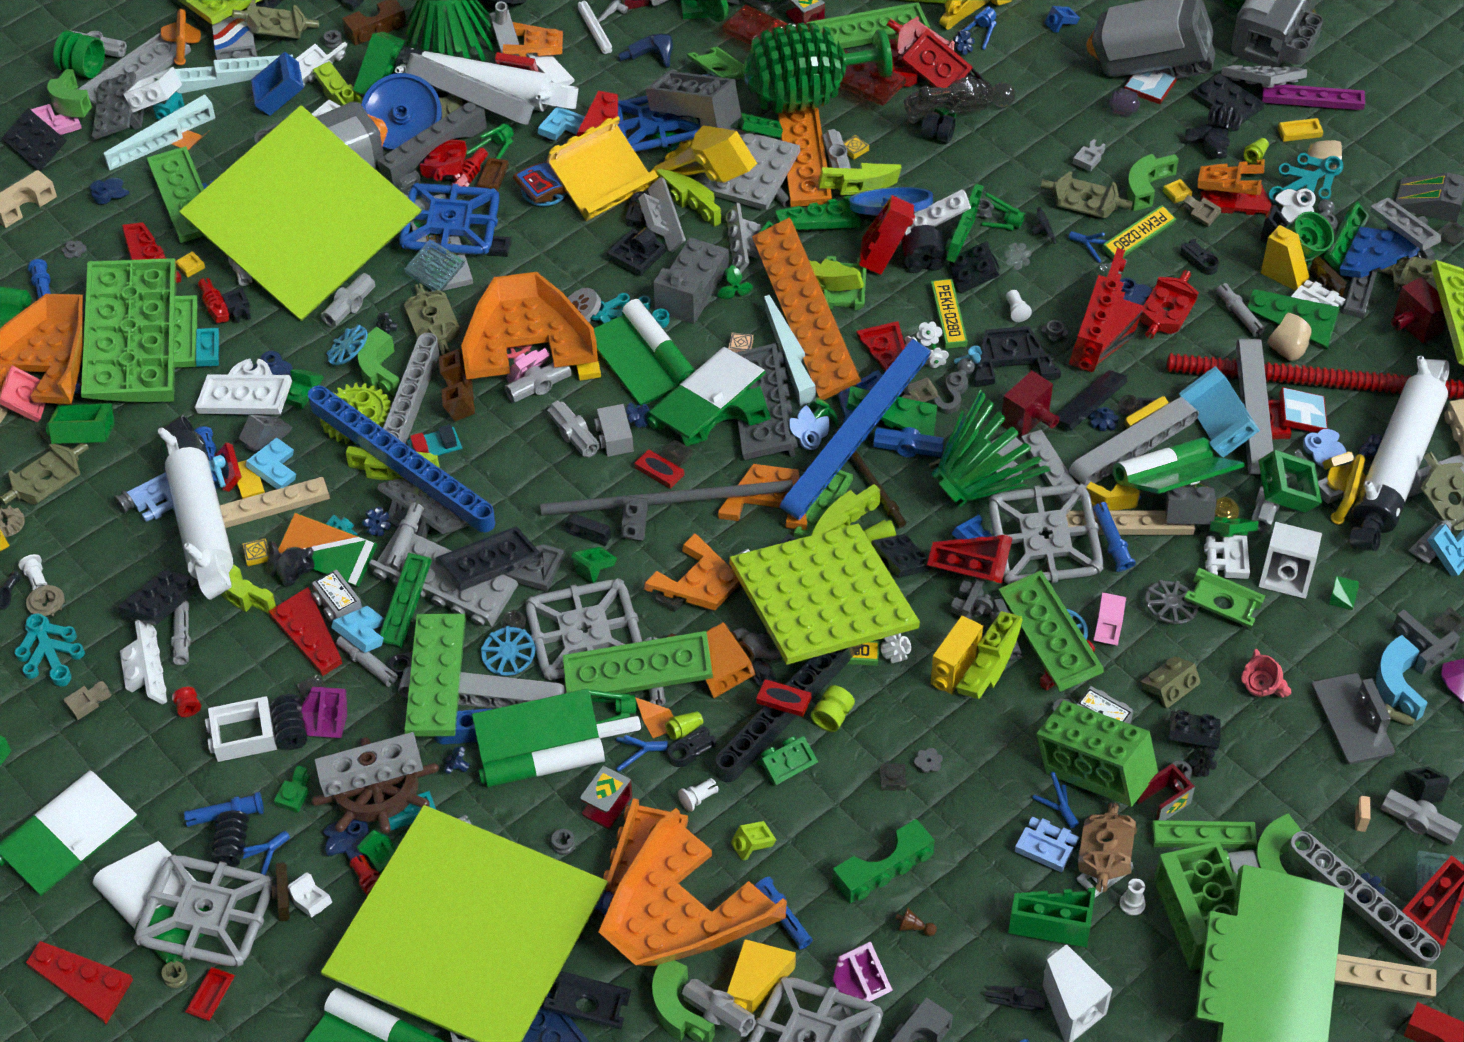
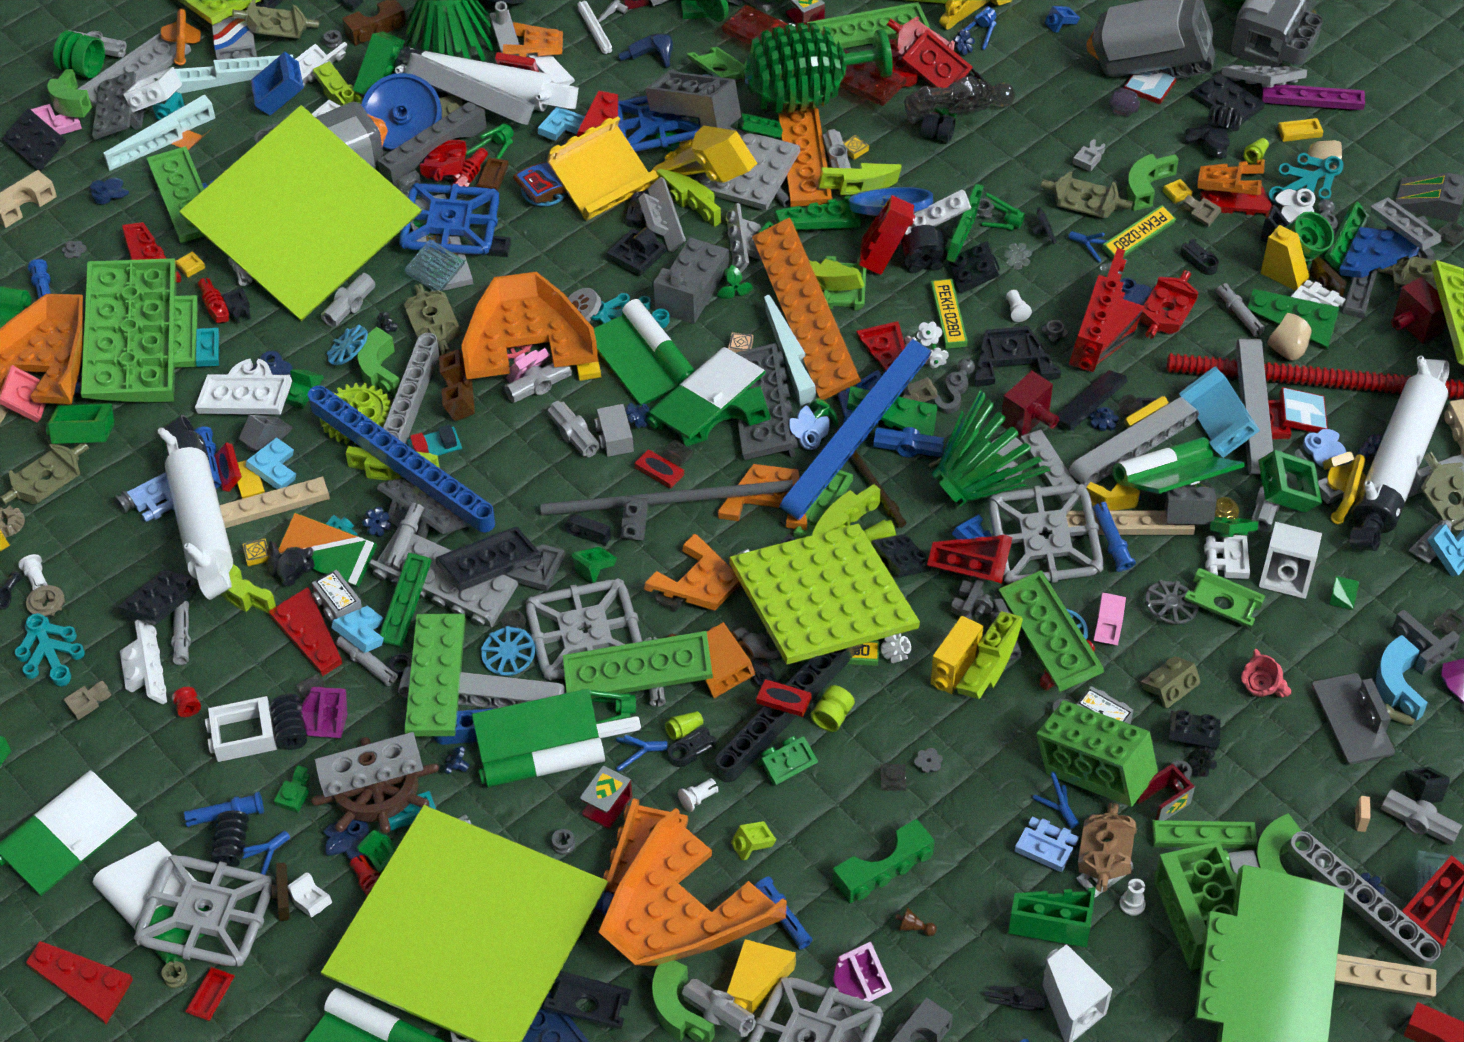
medium azure hand [209,455,226,487] -> none
orange sticker [635,697,674,738] -> none
medium azure hand [954,346,982,364] -> none

